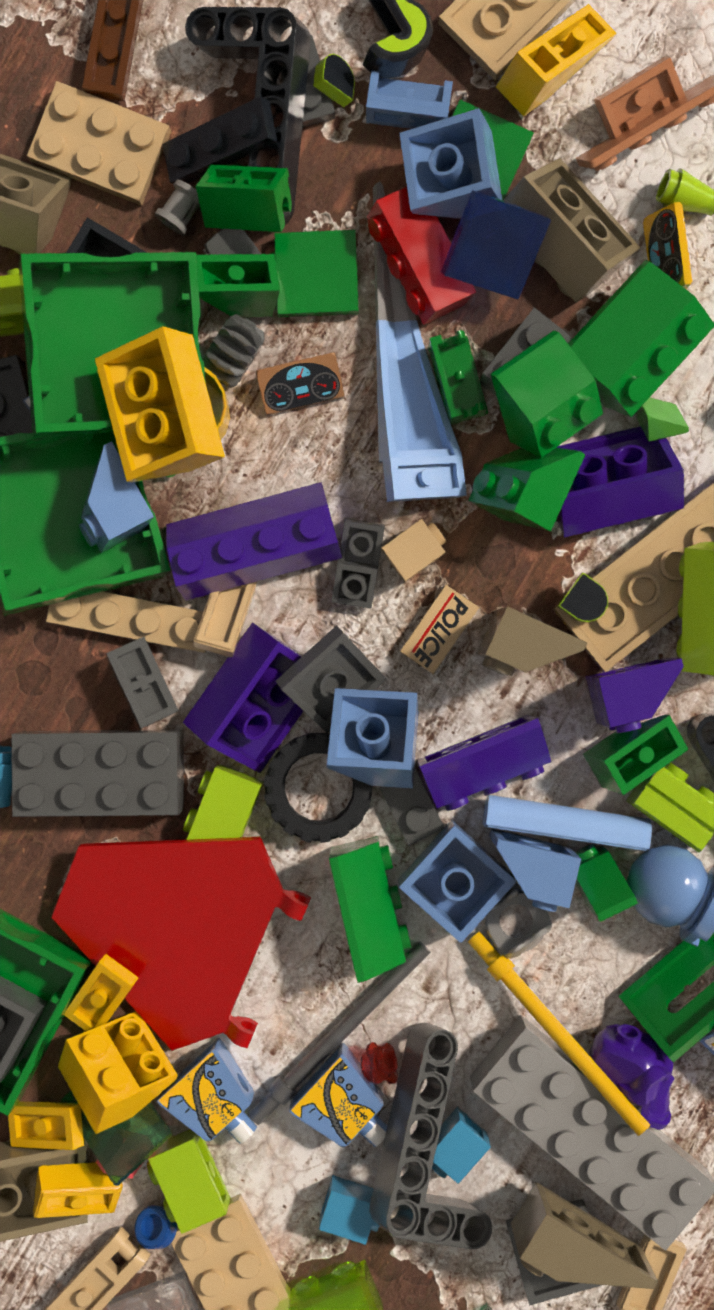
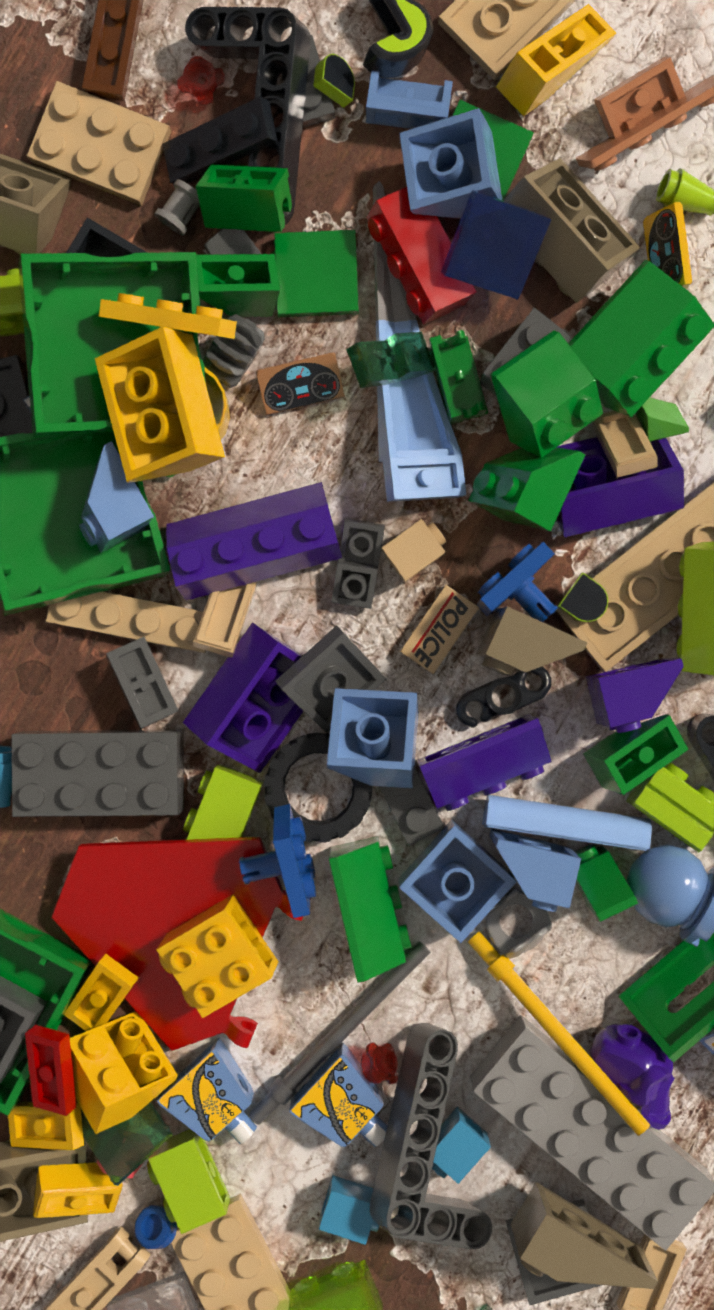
none -> red plate [25,1025,77,1116]
none -> yellow plate [99,293,237,339]
none -> yellow brick [156,894,279,1018]
none -> clear red plate [177,56,225,105]
none -> blue plate [239,804,316,918]
none -> clear green slope [346,332,436,388]
none -> black piece [456,666,552,728]
none -> blue plate [477,542,558,622]
none -> tan tile [592,411,658,478]

